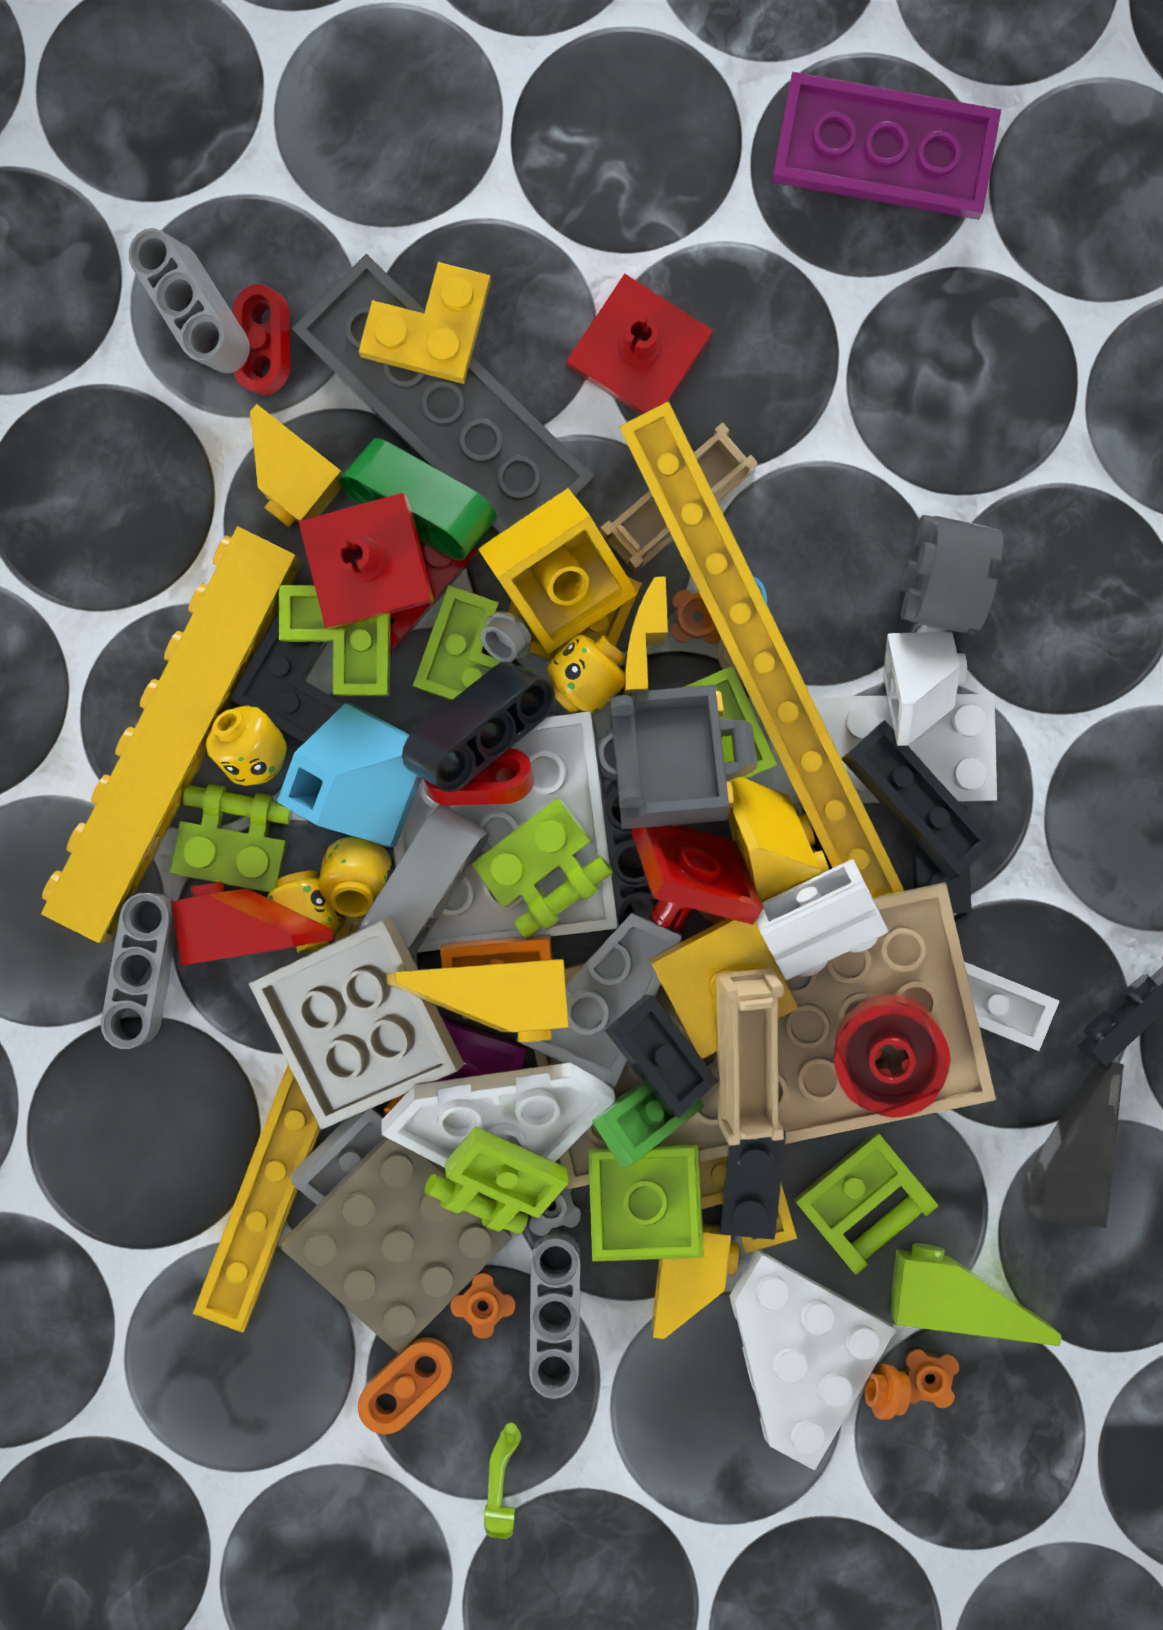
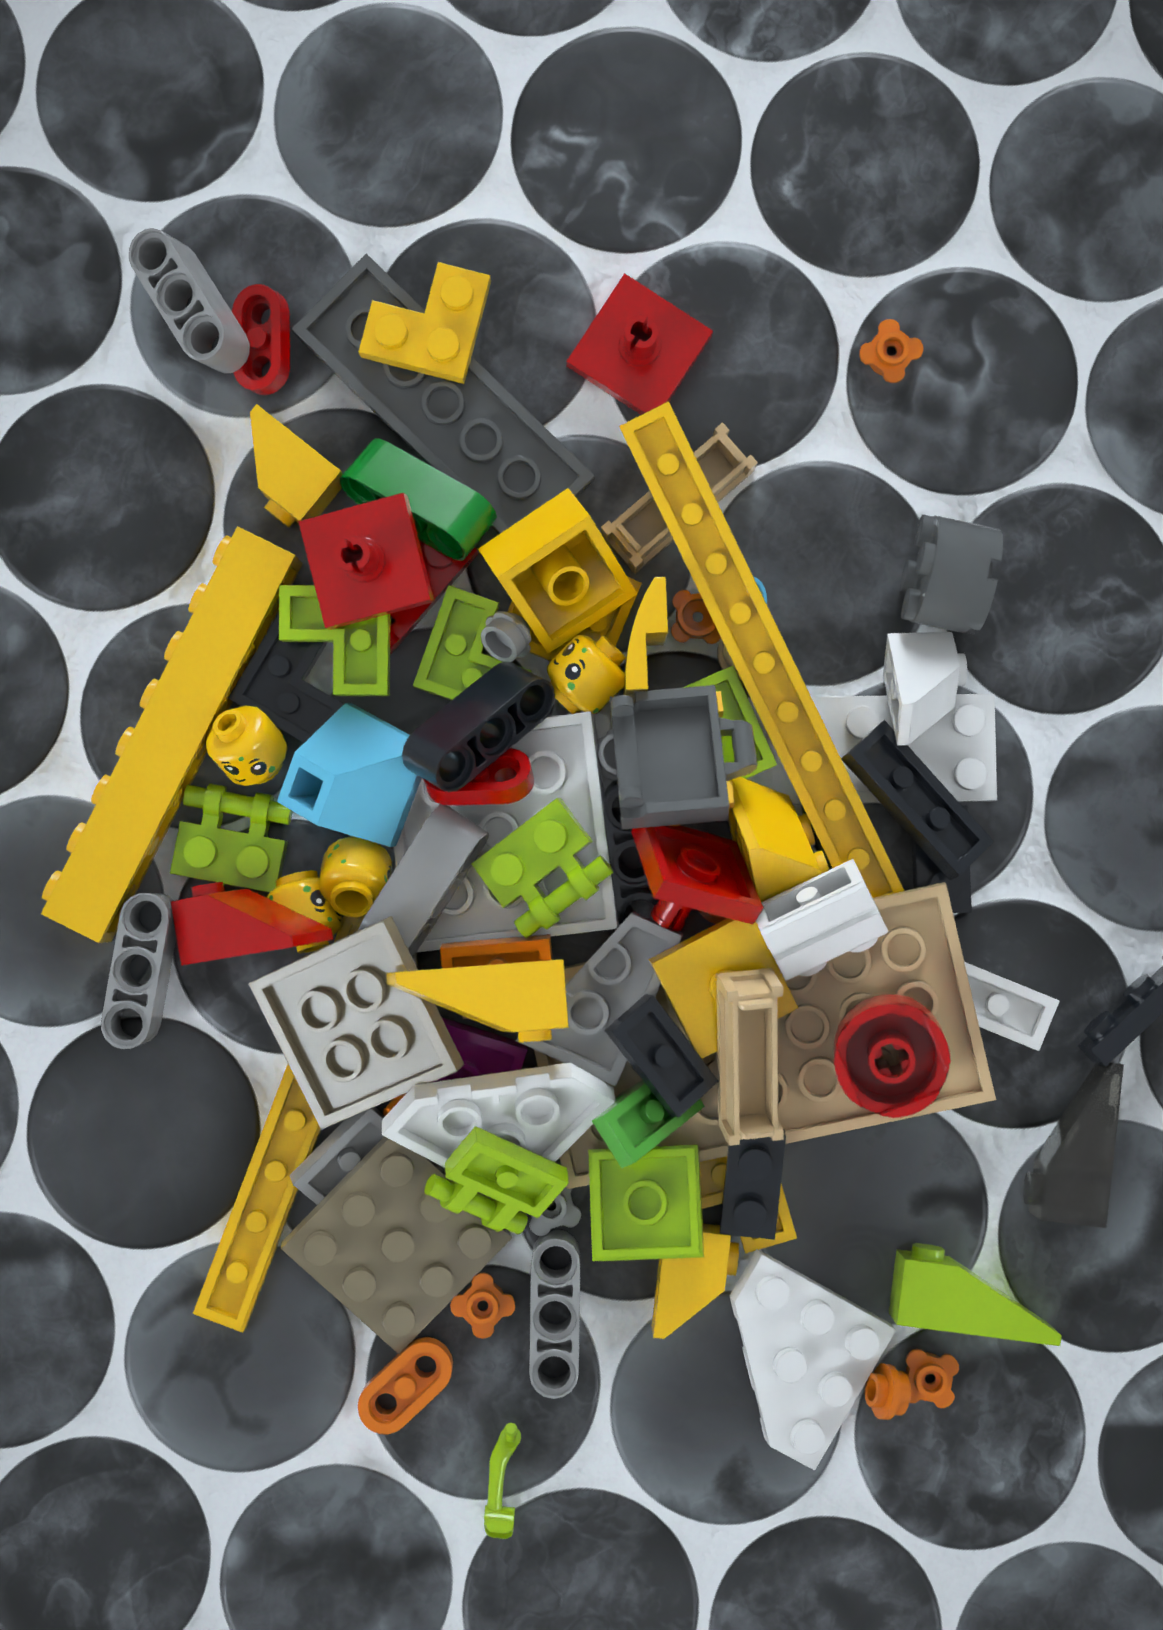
magenta plate [771,72,1002,220] -> none
lime plate [794,1131,939,1275] -> none
none -> orange plate [859,319,923,383]

